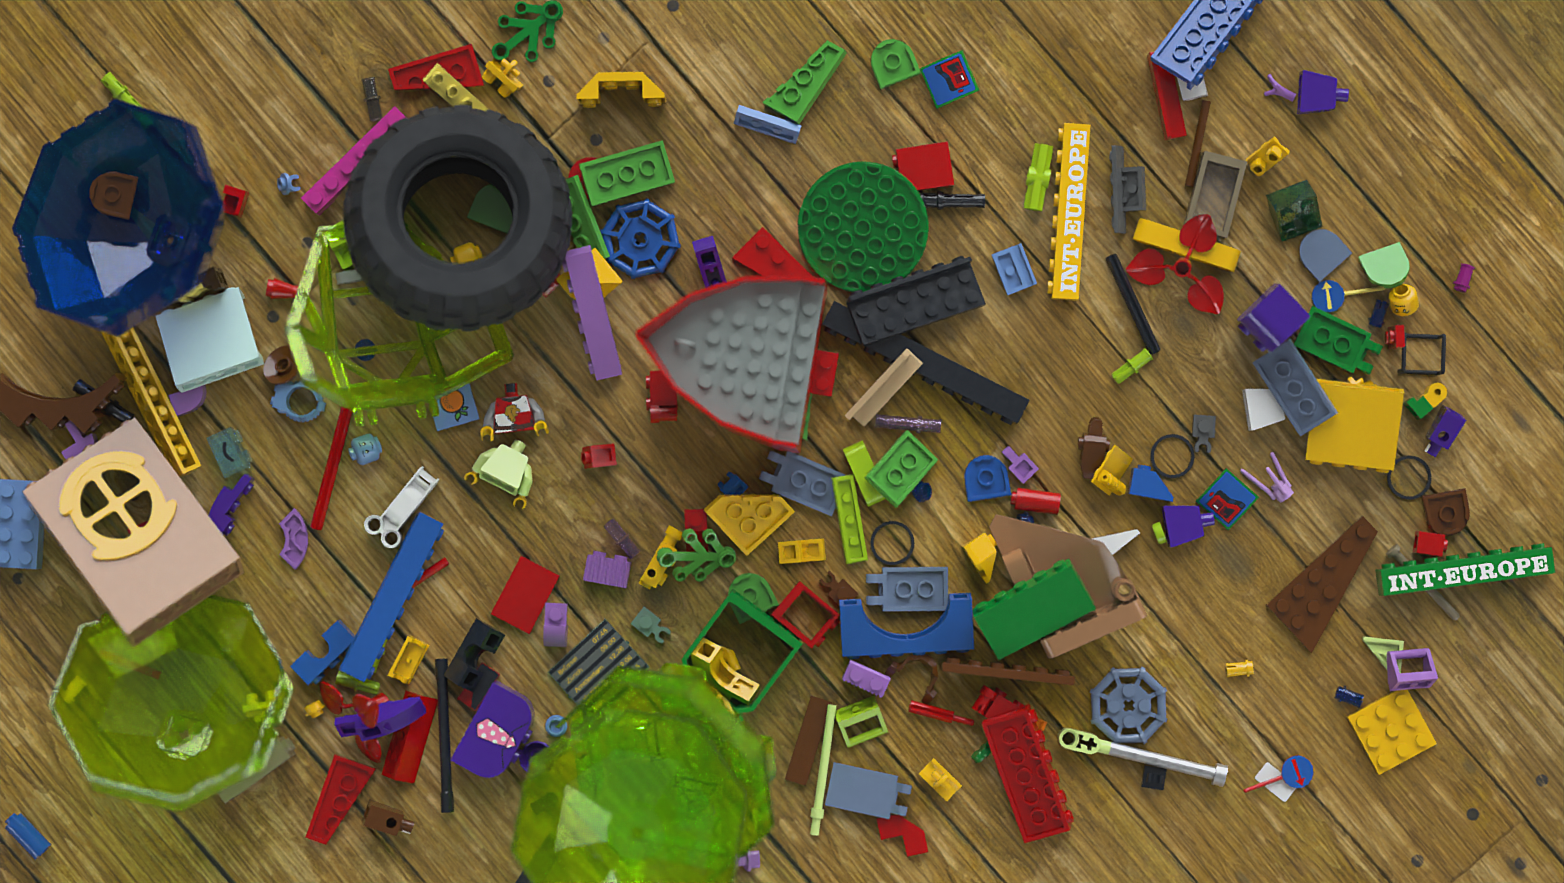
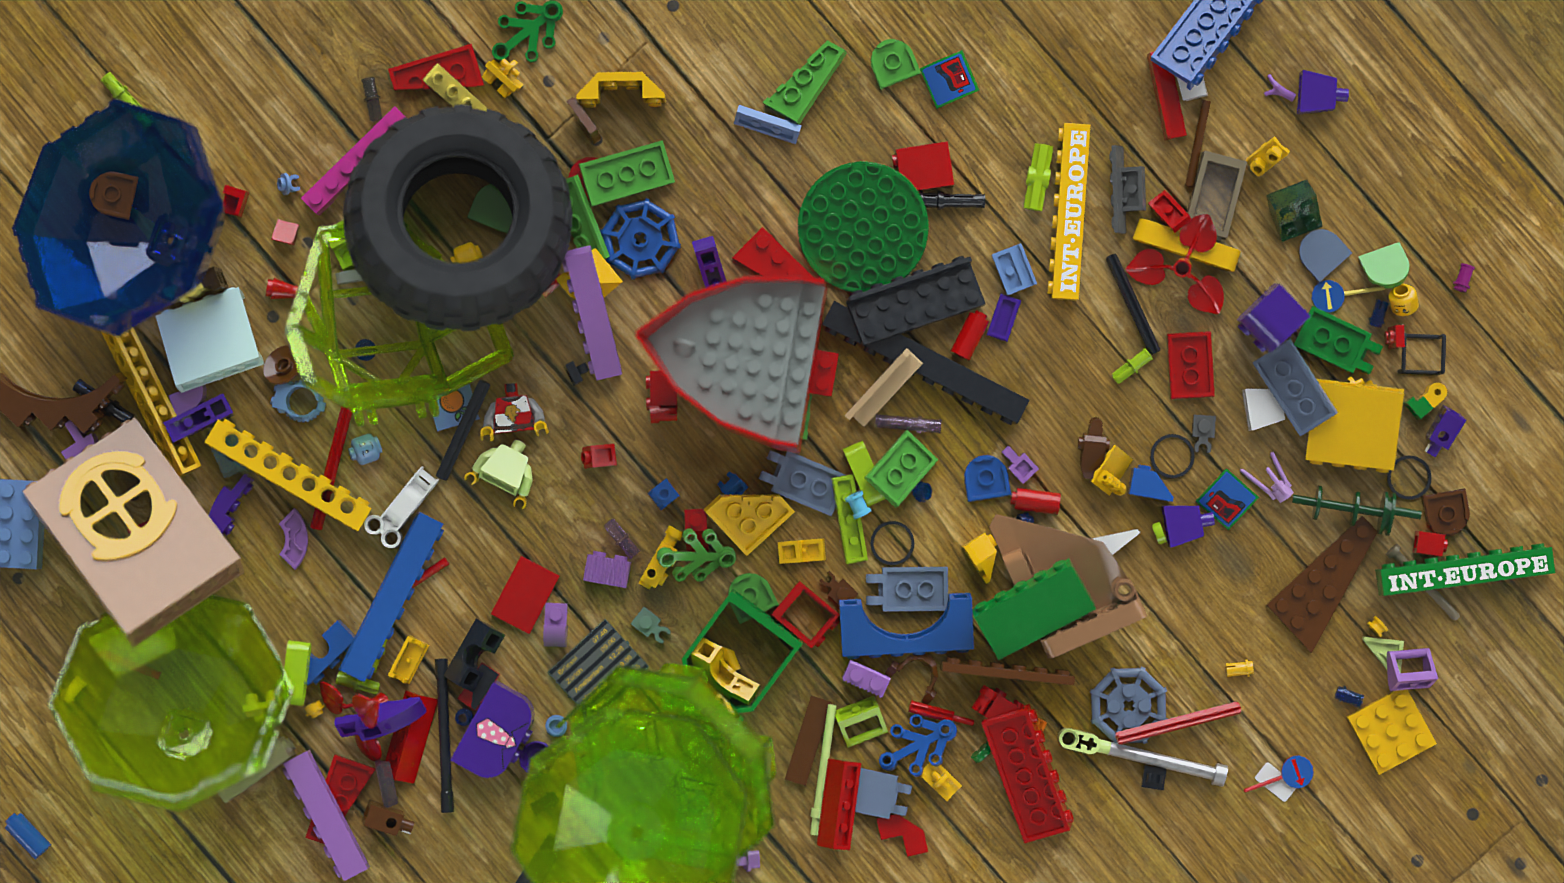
none -> dark purple slope [164,393,234,443]
none -> yellow brick [205,419,372,532]
none -> slope [271,219,299,246]
none -> lime beam [280,640,311,706]
none -> medium lavender brick [283,750,370,881]
none -> slope [374,760,398,808]
none -> black axle [436,380,490,481]
none -> clear blue pin [455,708,473,726]
none -> black tile [564,361,589,386]
none -> reddish brown tile [567,97,601,144]
none -> blue window [648,478,680,510]
none -> red panel [817,758,861,850]
none -> medium azure bush [845,491,872,519]
none -> blue plant [879,714,957,777]
none -> red brick [950,310,989,361]
none -> dark purple tile [986,294,1021,342]
none -> axle [1115,702,1241,745]
none -> red plate [1148,190,1192,233]
none -> red tile [1166,331,1215,399]
none -> dark green piece [1292,485,1422,536]
none -> yellow bush [1367,616,1388,638]

